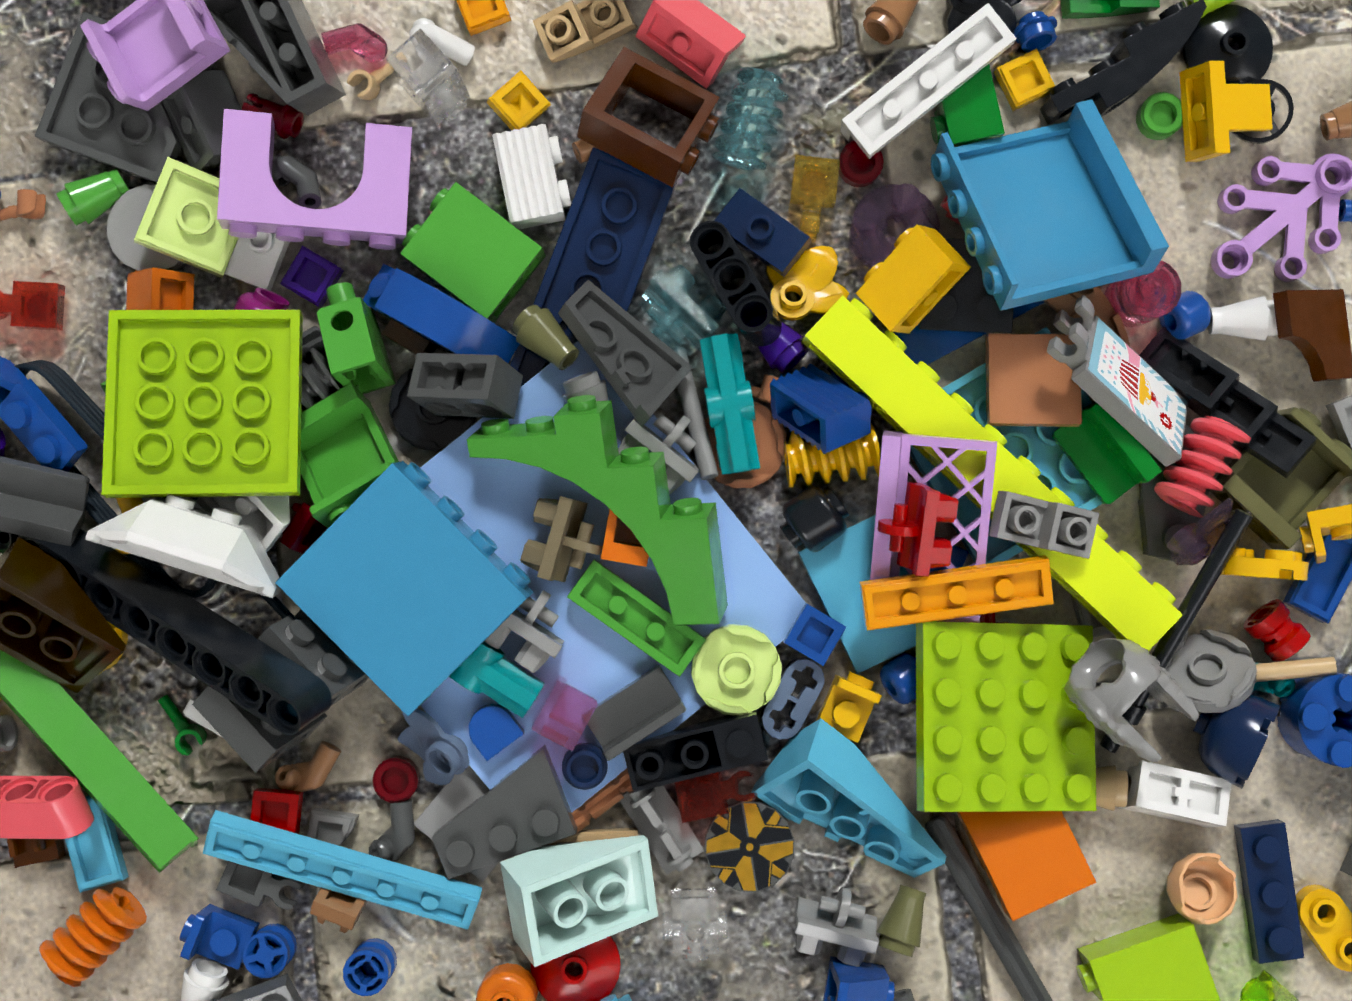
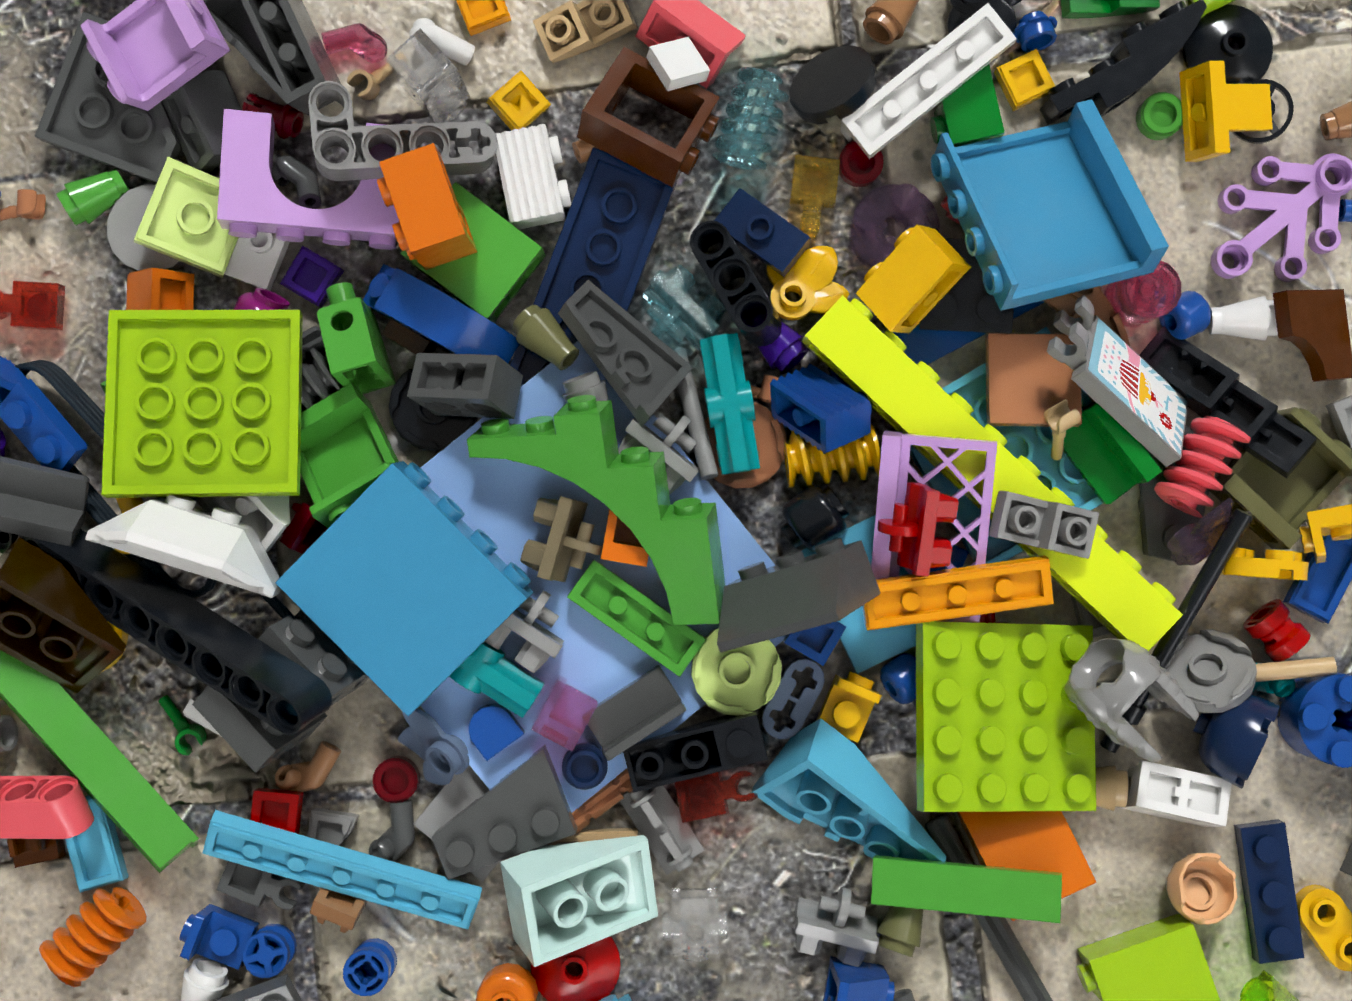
tile [705,799,794,892] -> none
none -> light grey beam [308,81,497,181]
none -> orange brick [377,143,477,270]
none -> white tile [646,37,710,91]
none -> dark grey slope [717,538,881,652]
none -> black tile [789,45,877,125]
none -> bright green tile [871,855,1062,923]
none -> tan hand [1044,399,1081,460]

